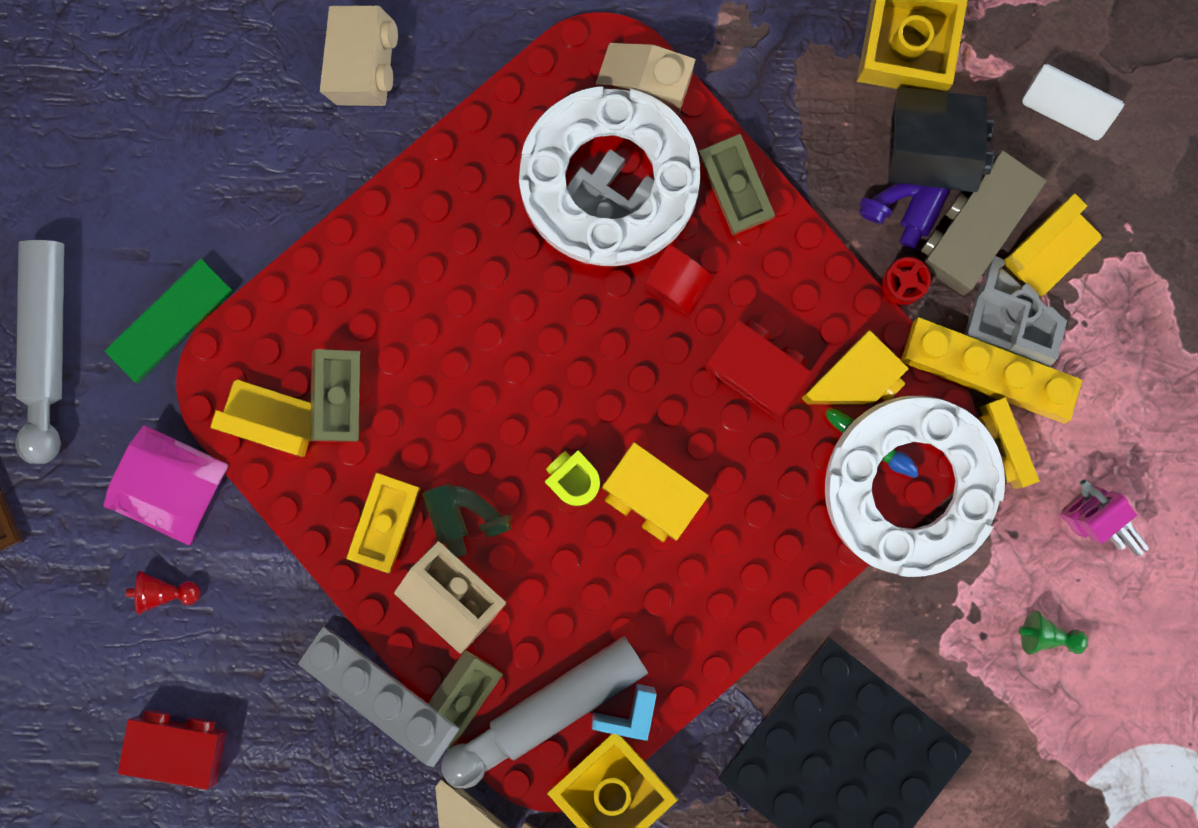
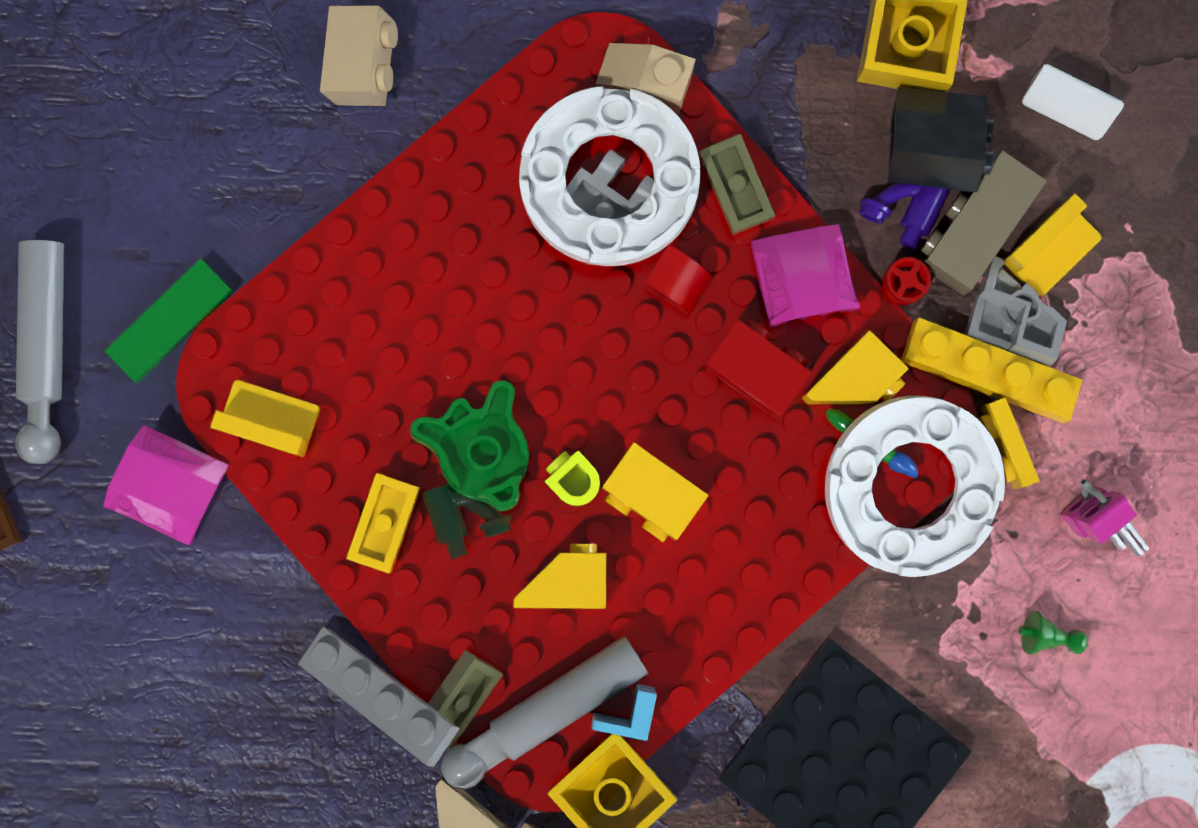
red brick [118,710,227,790] -> none
red piece [126,570,201,615] -> none
olive plate [310,349,360,442] -> none
tan brick [394,541,506,654] -> none
none -> green tile [410,380,529,511]
none -> yellow slope [514,544,606,609]
none -> dark pink slope [751,224,860,327]

